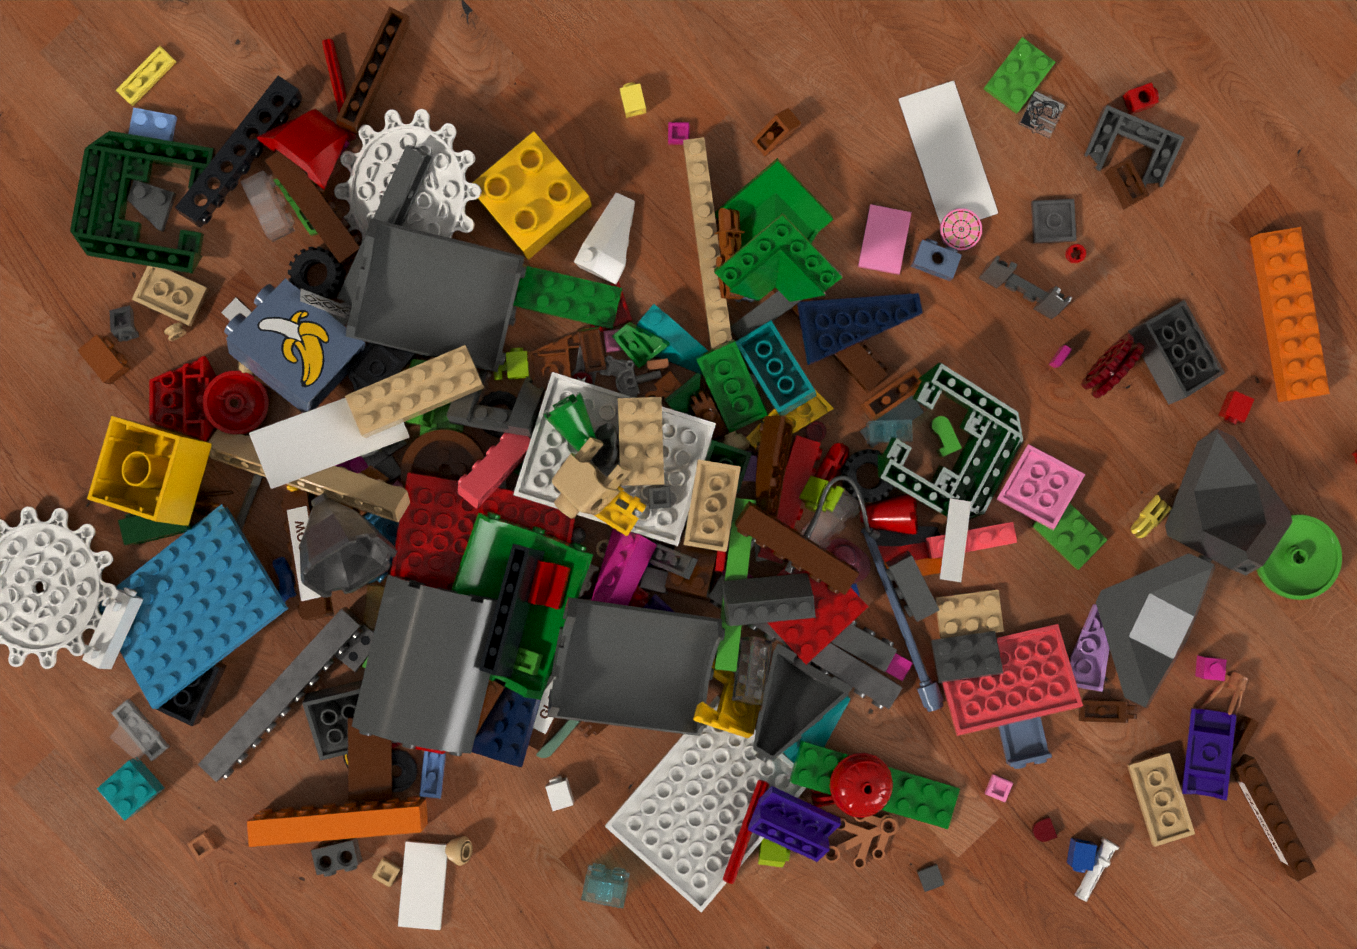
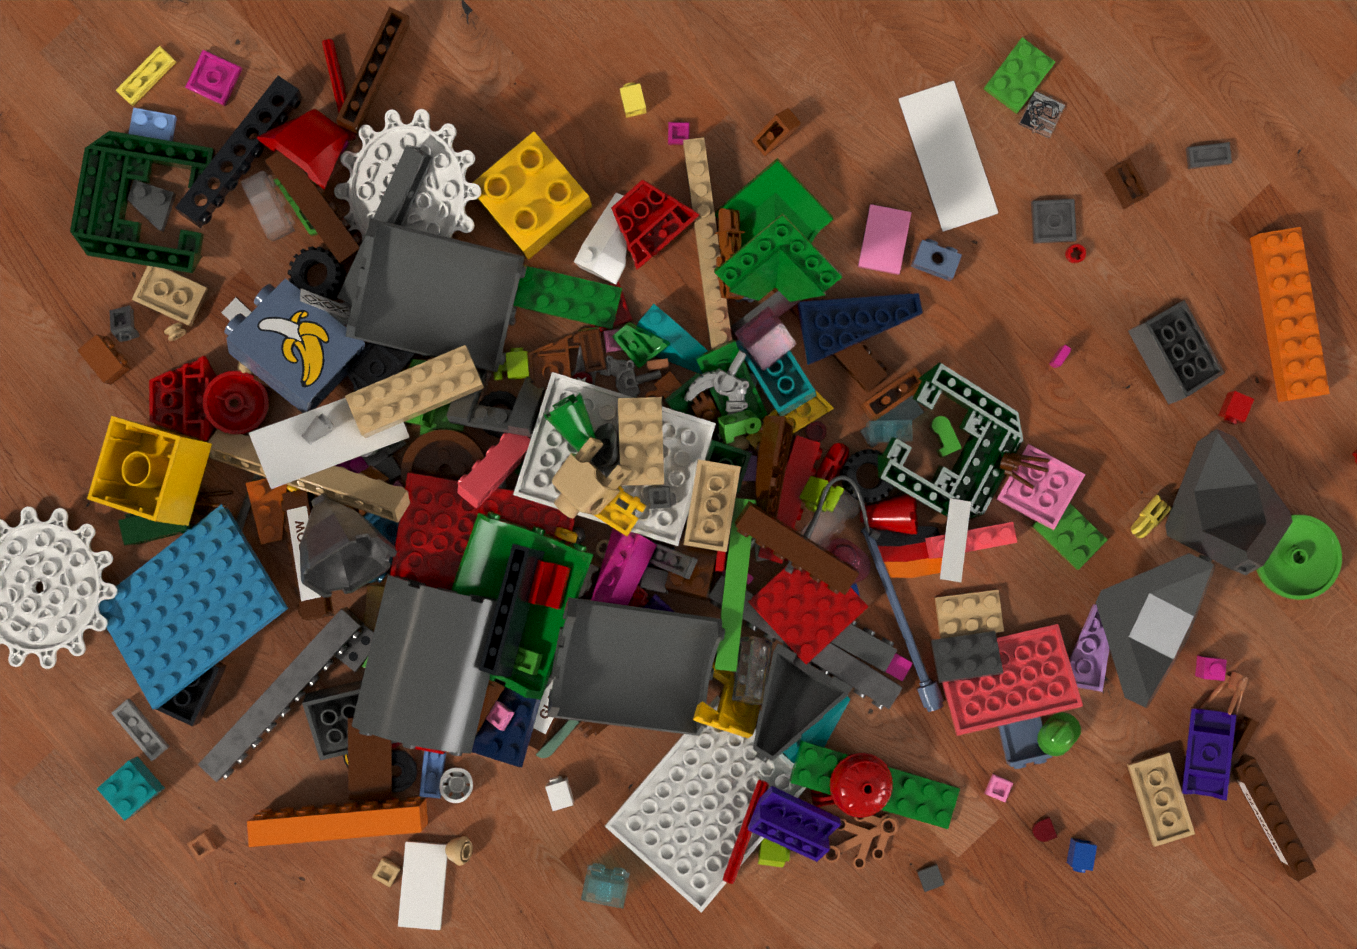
white brick [79,587,143,669] -> none
clear piece [109,710,161,761] -> none
blue arm [273,557,296,602] -> none
dark grey brick [311,838,363,877] -> none
dark grey slope [722,573,816,626] -> none
dark grey brick [885,551,939,622] -> none
bright pink tile [940,209,982,251] -> none
dark grey wedge [979,256,1072,319] -> none
white pin [1074,837,1120,902] -> none
reddish brown hinge [1078,699,1137,723] -> none
dark red piece [1081,333,1145,399] -> none
dark grey wedge [1084,105,1185,187] -> none
red brick [1122,82,1159,115] -> none
none -> dark pink tile [185,50,242,106]
none -> orange wing [246,478,287,545]
none -> light grey cone [301,413,334,445]
none -> white helmet [439,768,473,803]
none -> bright pink tile [486,701,515,731]
none -> yellow tile [555,527,578,543]
none -> red wedge [611,179,700,270]
none -> light grey bar [684,350,749,440]
none -> bright green leg [718,410,762,444]
none -> clear pink slope [735,306,797,371]
none -> reddish brown plant [1000,452,1050,489]
none -> bright green piece [1037,712,1081,756]
none -> flat silver tile [1186,142,1232,169]

